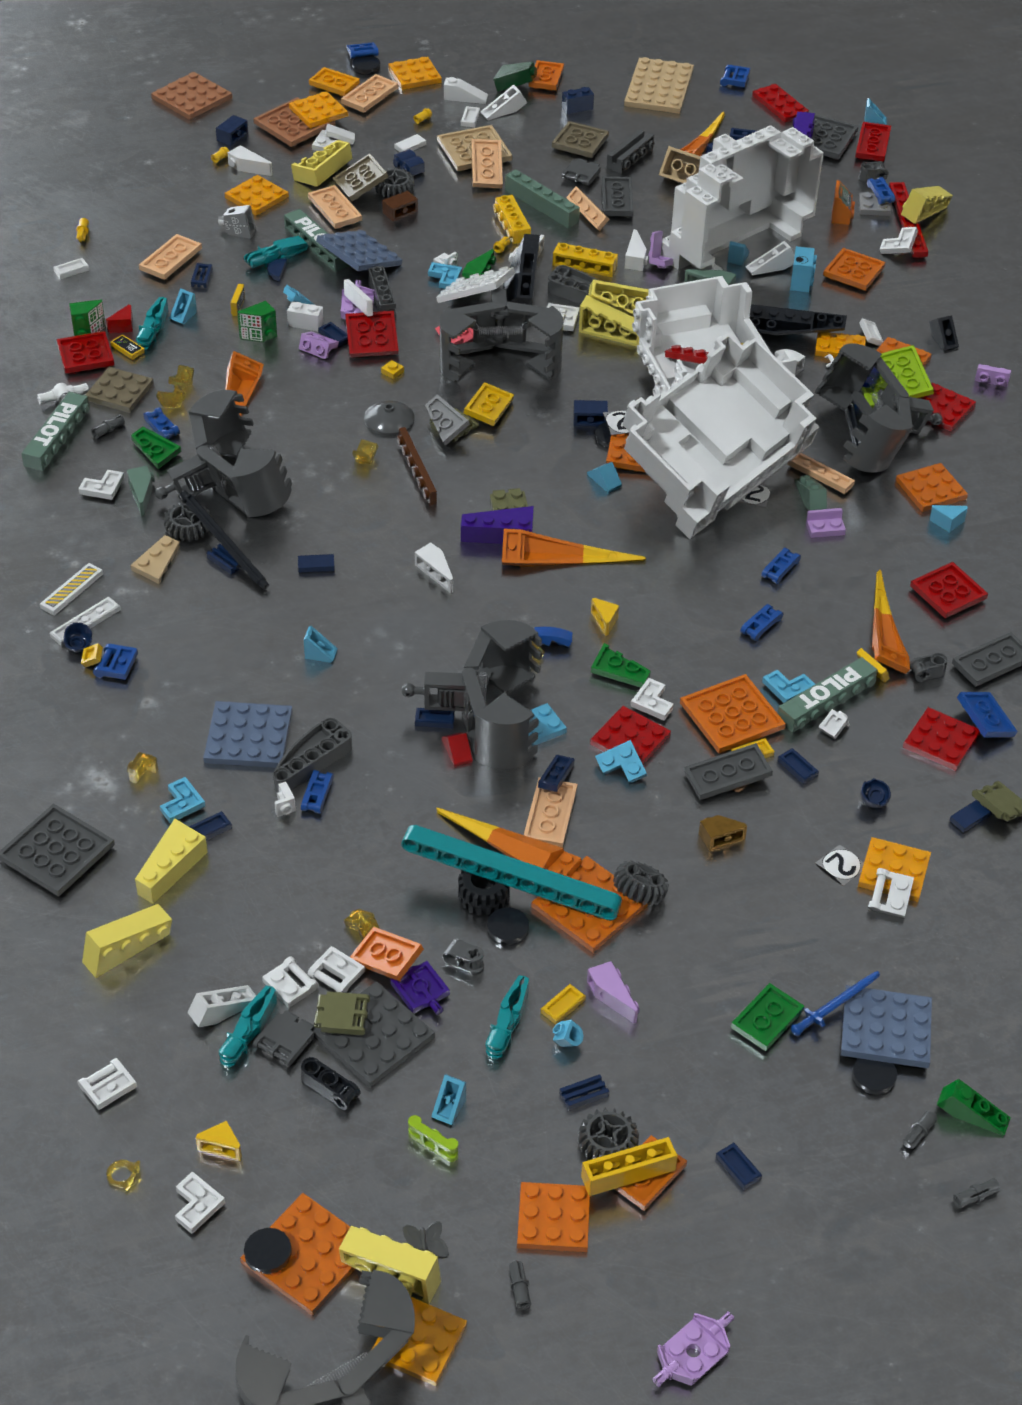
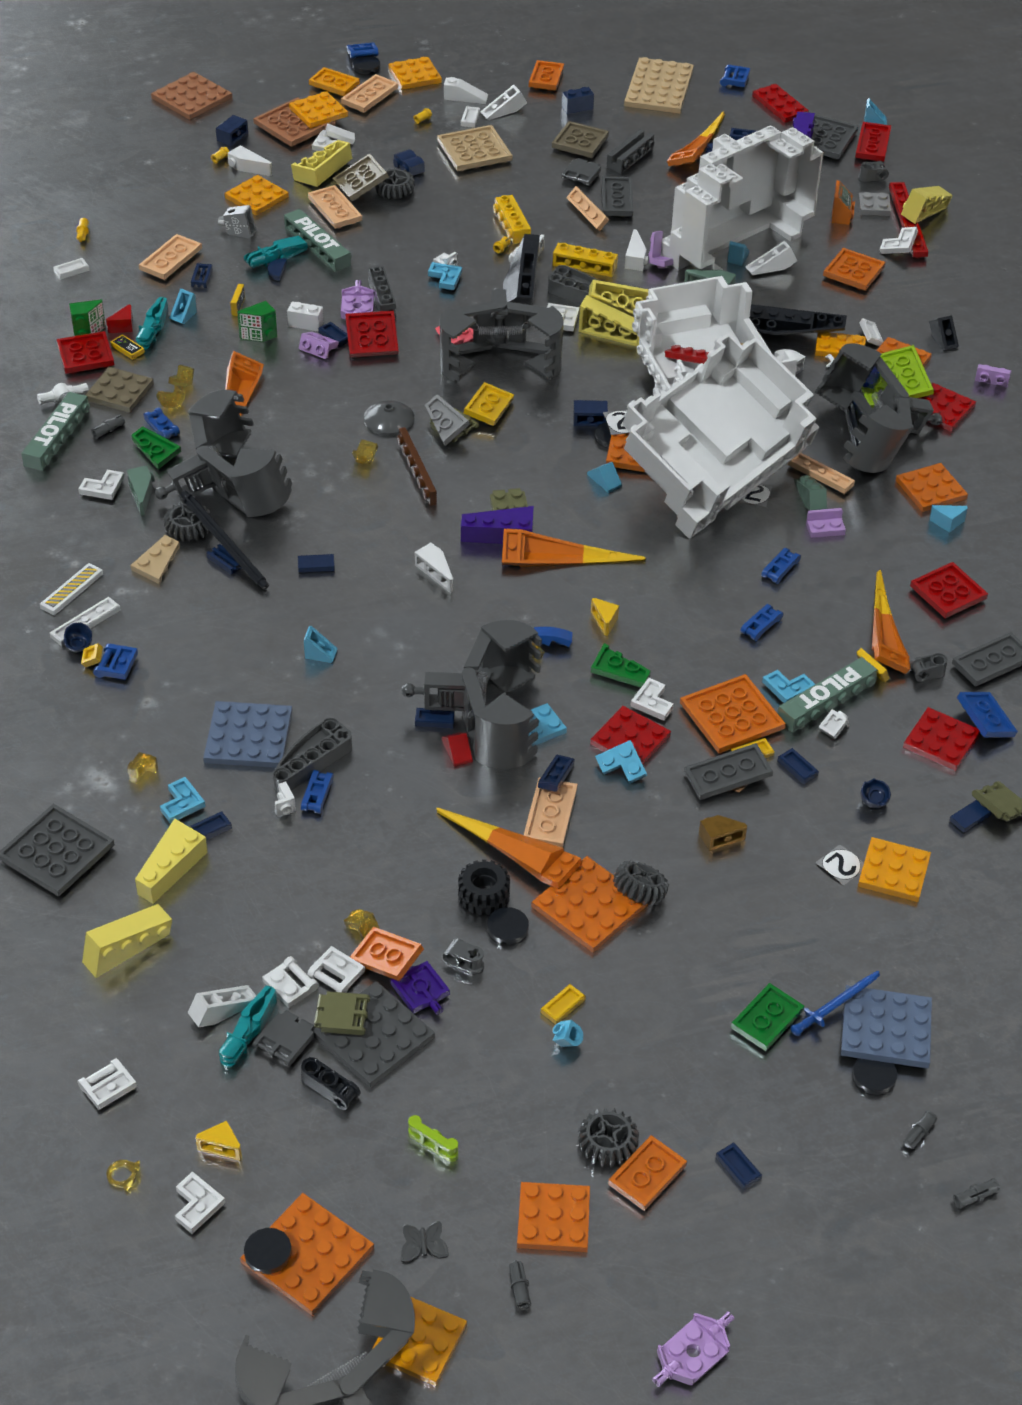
medium azure plate [283,285,315,305] -> none
sand blue plate [316,230,403,271] -> none
light yellow wedge [339,1226,441,1305] -> none
white tile [344,279,373,316] -> none
yellow plate [381,360,404,380] -> none
reddish brown brick [382,191,418,222] -> none
white tile [394,134,426,152] -> none
teal beam [401,825,622,920] -> none
medium azure slope [431,1074,466,1125] -> none
white plate [436,266,515,303] -> none
green slope [462,249,496,279] -> none
light nougat plate [471,139,503,189] -> none
teal arm [485,975,529,1060] -> none
dark green slope [493,62,537,92] -> none
sand green brick [505,169,580,228] -> none
dark blue tile [559,1074,609,1111] -> none
yellow brick [581,1137,677,1196] -> none
lavender slope [587,961,640,1023] -> none
tan brick [659,146,700,184] -> none
medium azure brick [790,246,817,293] -> none
blue plate [867,177,895,205] -> none
white plate [868,868,914,918] -> none
green slope [937,1079,1011,1136] -> none

